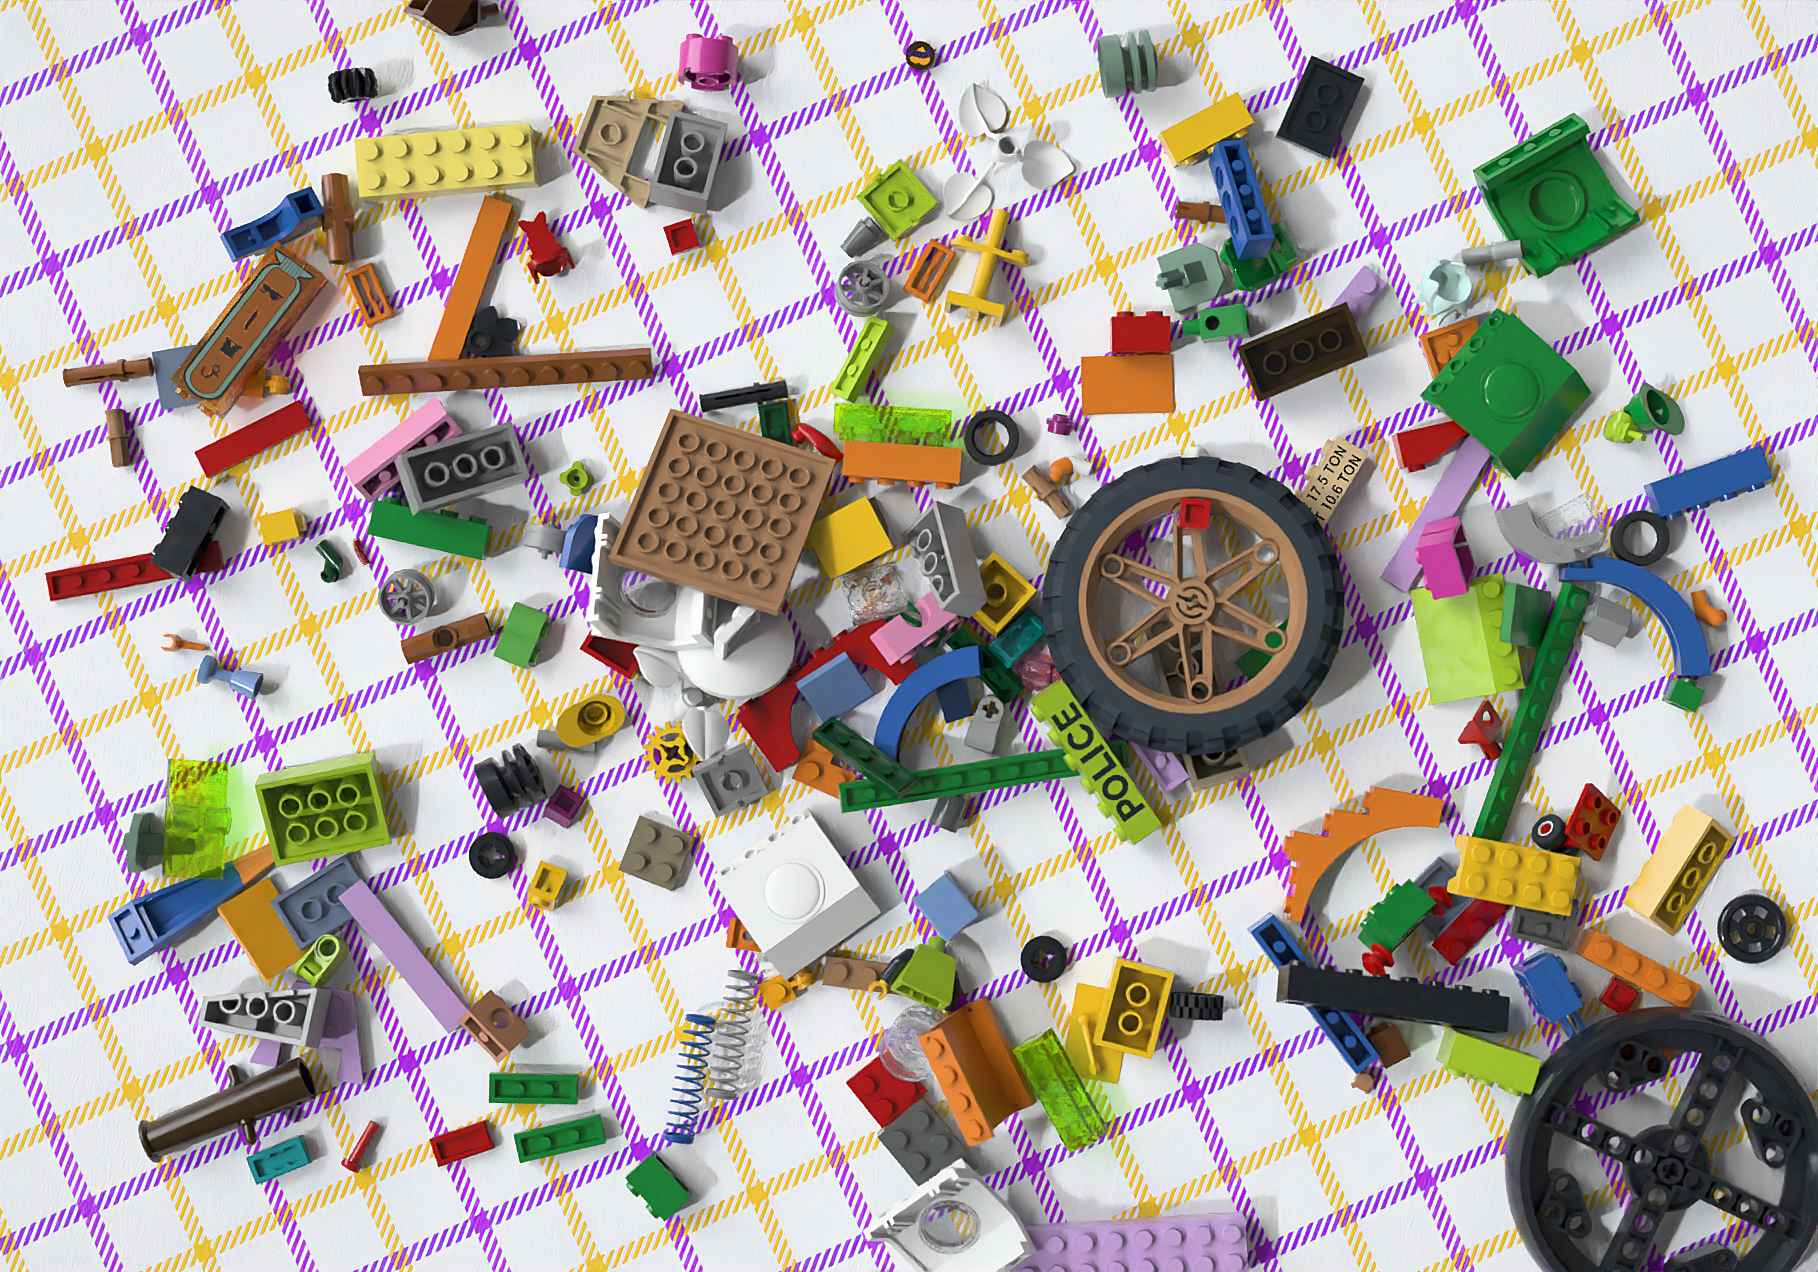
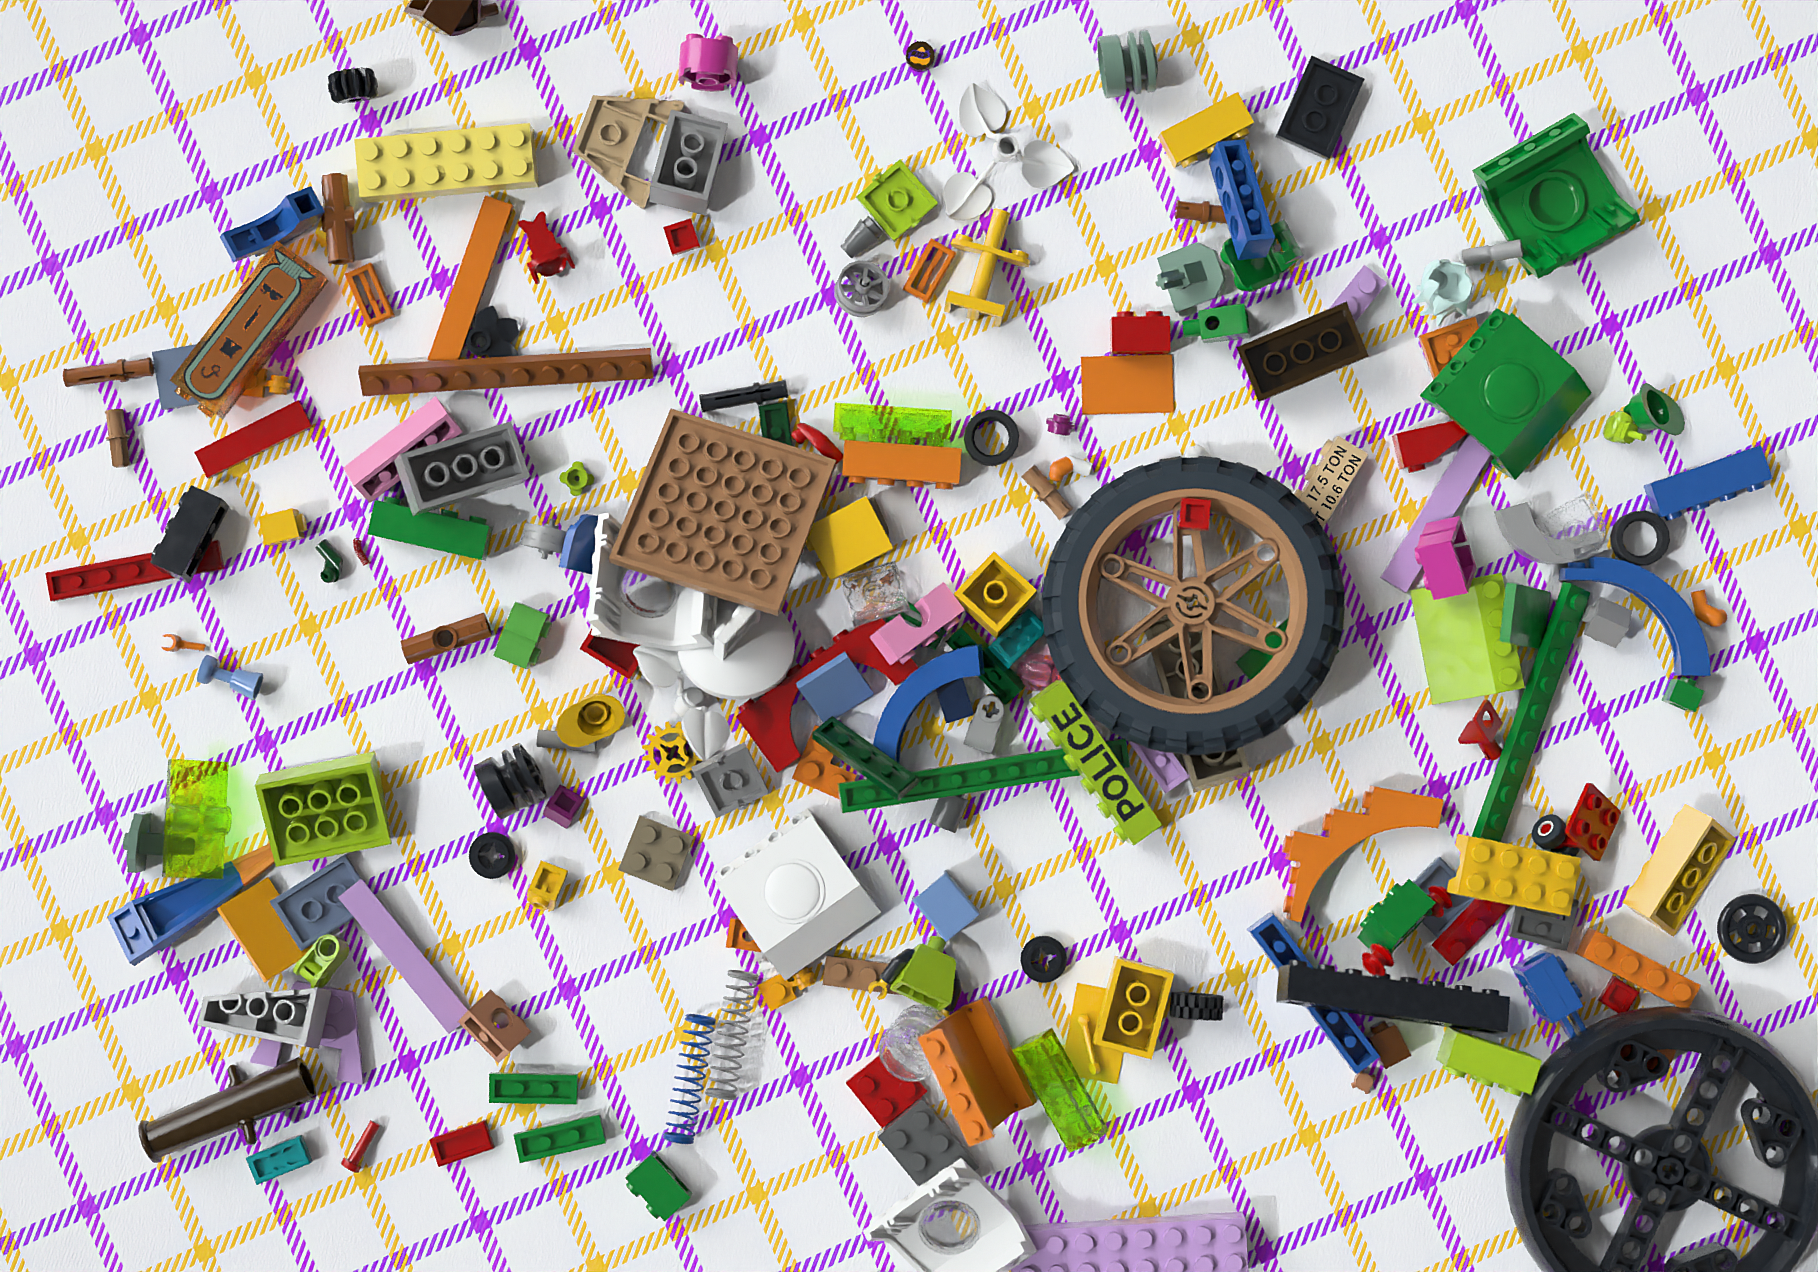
light grey wheel [378,569,435,625] -> none
lime plate [829,315,895,404] -> none
light grey wedge [901,501,987,618] -> none

